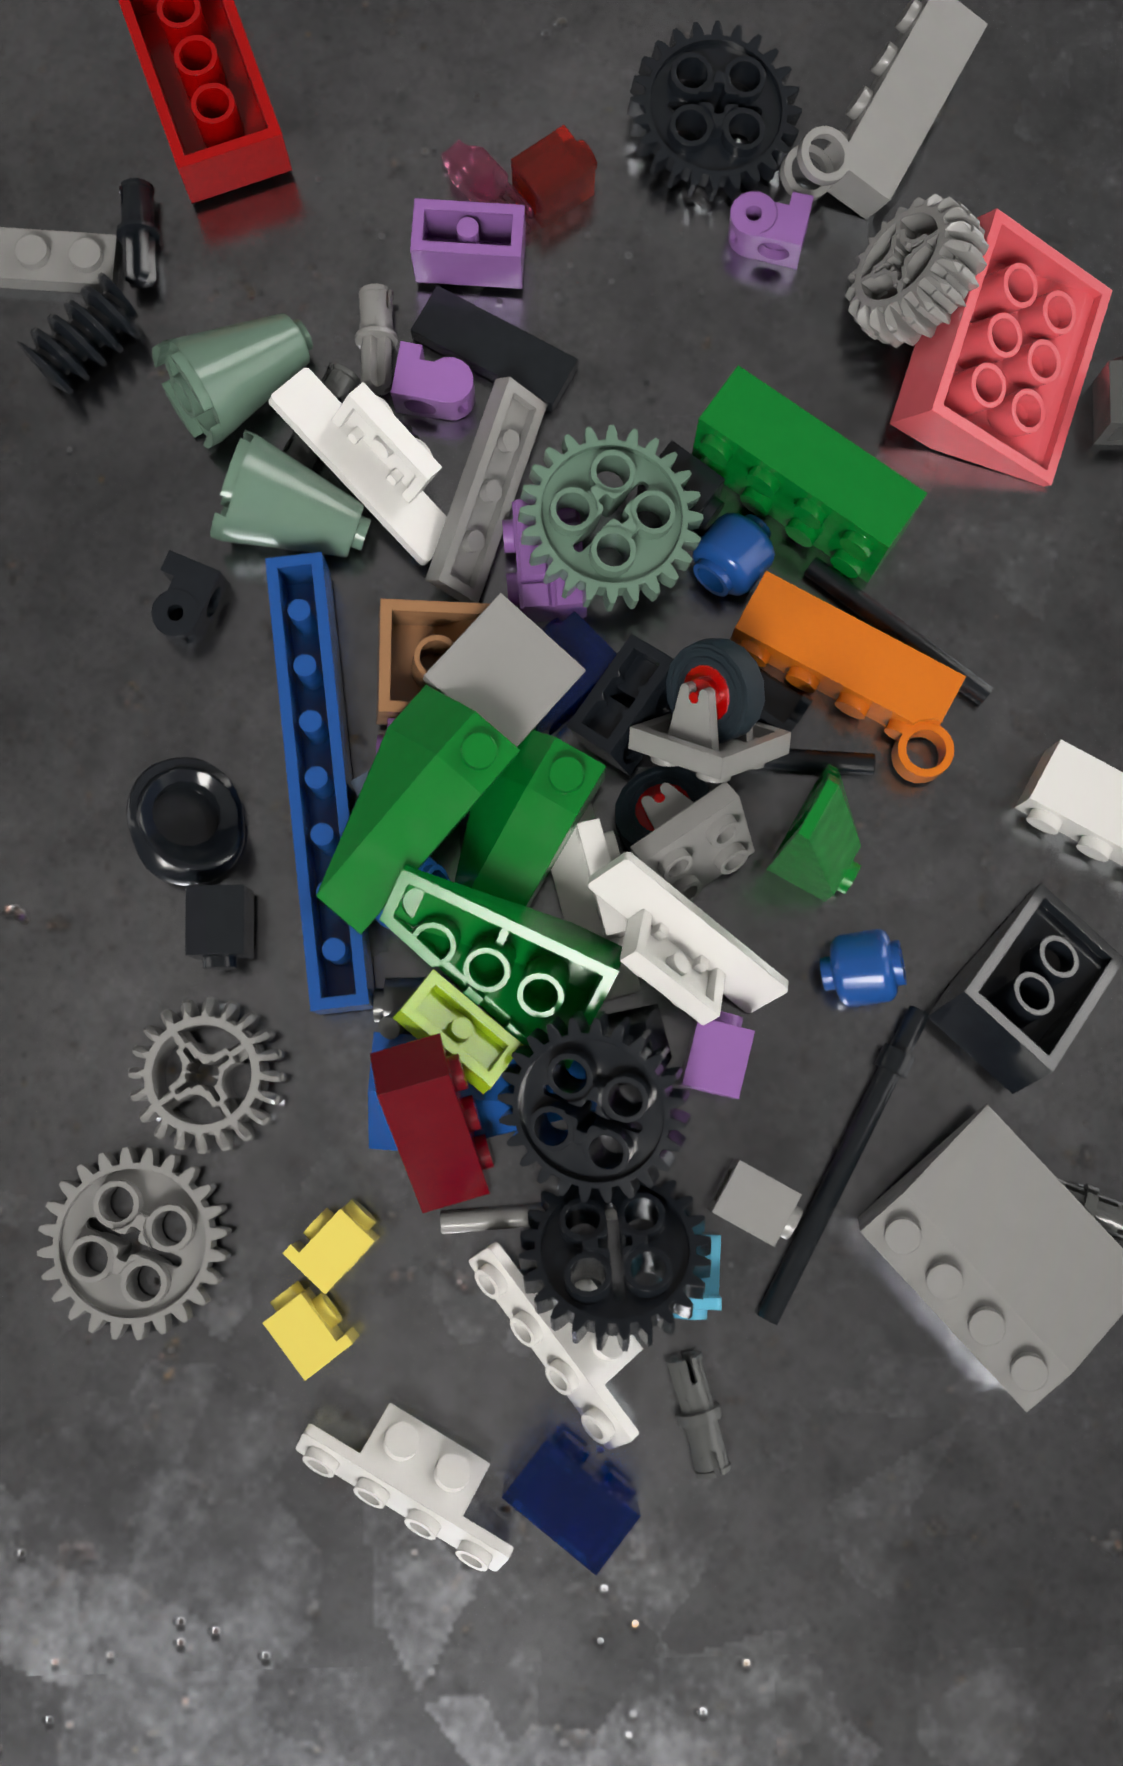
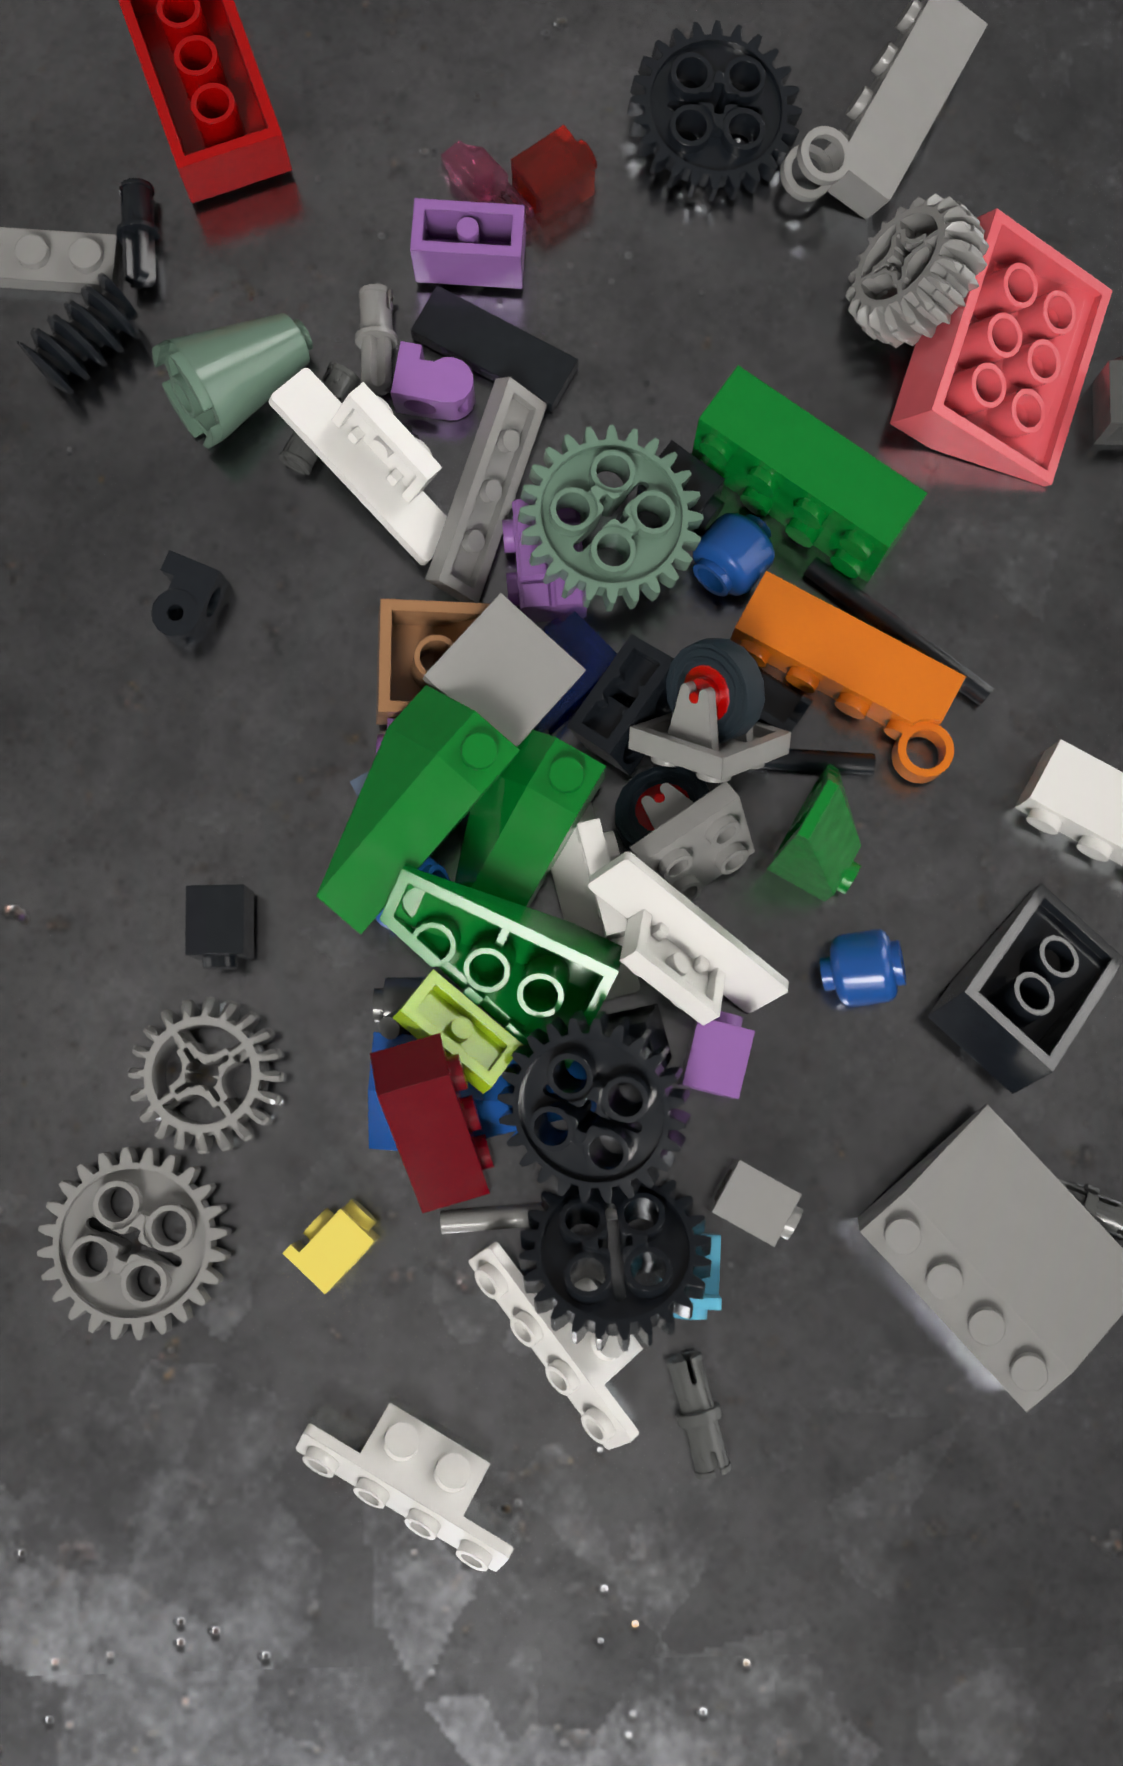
black piece [126,757,245,886] -> none
sand green cone [210,430,371,557] -> none
light yellow brick [263,1281,360,1381] -> none
blue brick [265,552,374,1015] -> none
clear blue brick [501,1428,641,1575] -> none
medium lavender leg [728,191,814,270] -> none
black bar [757,1005,929,1325] -> none

